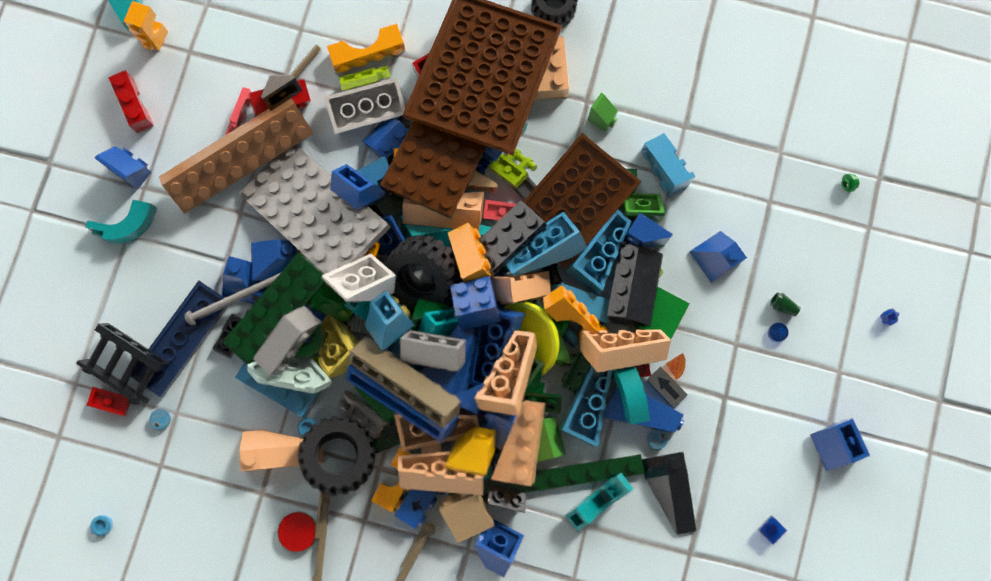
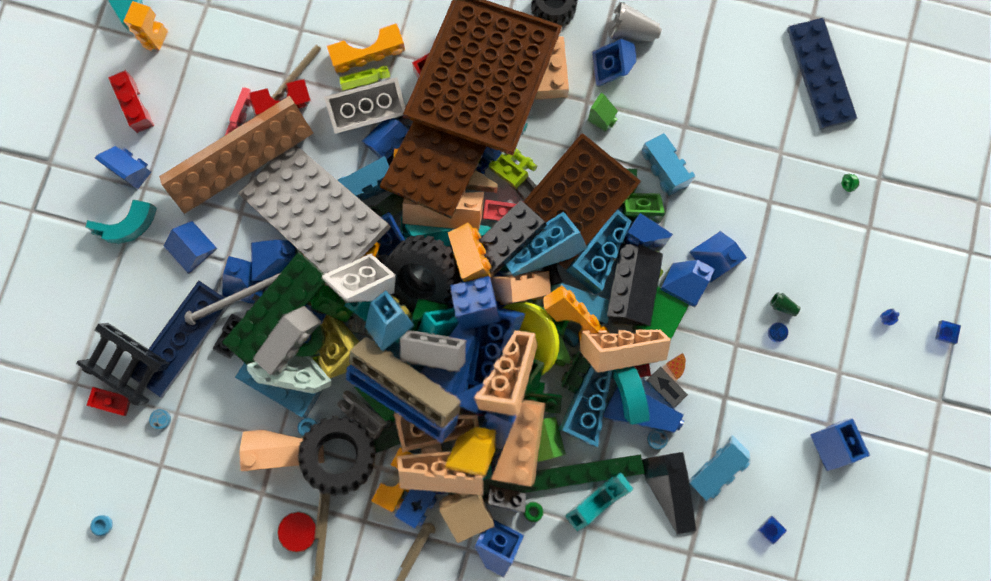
dark brown slope [261,76,303,111] -> none
blue slope [330,164,386,210] -> none
none -> blue slope [163,221,218,274]
none -> green plate [524,502,543,522]
none -> blue slope [592,39,637,87]
none -> light grey cone [608,2,662,42]
none -> blue slope [660,260,715,308]
none -> dark azure wedge [689,435,750,501]
none -> dark blue plate [787,17,857,130]
none -> clear blue plate [935,320,961,345]

